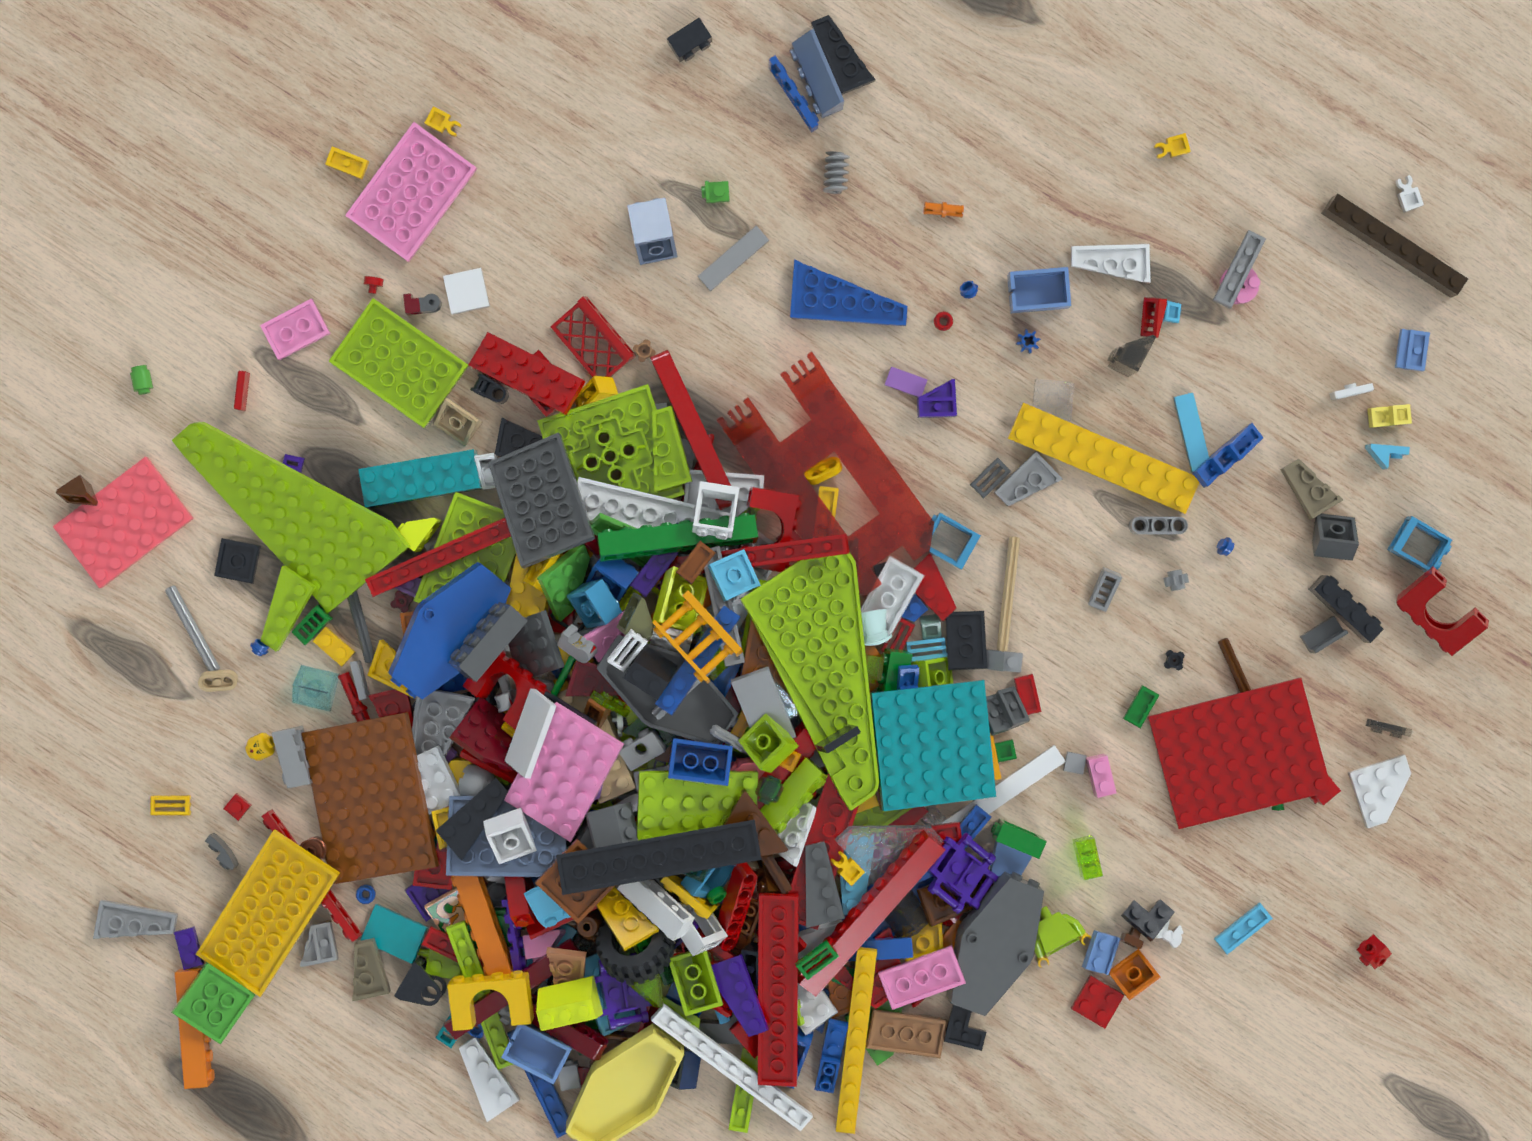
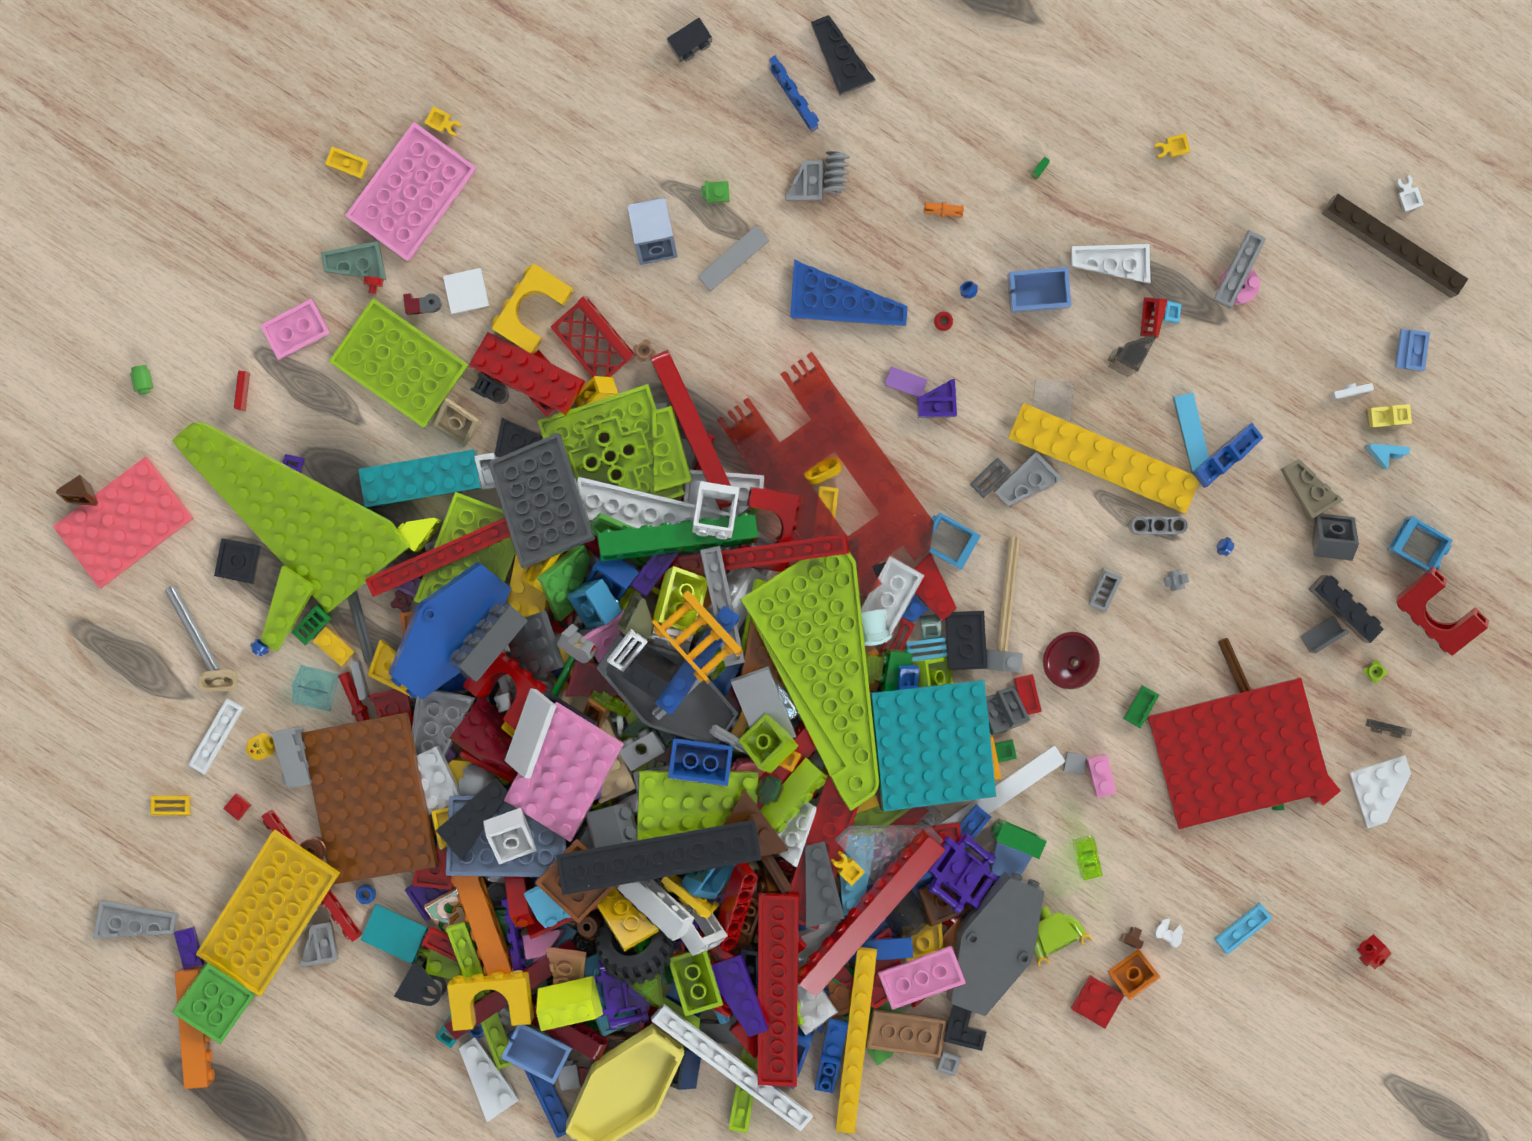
dark grey slope [205,833,239,870] -> none
dark tan wing [352,938,391,1001] -> none
dark orange tile [676,541,716,585] -> none
green tile [706,886,727,905] -> none
medium azure plate [707,549,760,602] -> none
sand blue slope [789,29,844,118] -> none
green tile [795,940,839,980] -> none
black tile [815,724,861,753] -> none
blue gear [1016,329,1041,354] -> none
medium blue plate [1082,930,1121,975] -> none
black plate [1121,899,1175,942] -> none
black plate [1164,650,1185,671] -> none
none -> white tile [188,698,245,775]
none -> sand green wing [321,241,387,280]
none -> yellow arch [491,263,574,354]
none -> light grey wing [785,160,823,201]
none -> light grey tile [936,1050,961,1076]
none -> green tile [1031,156,1050,179]
none -> dark red dish [1043,632,1100,690]
none -> lime plate [1363,660,1387,683]

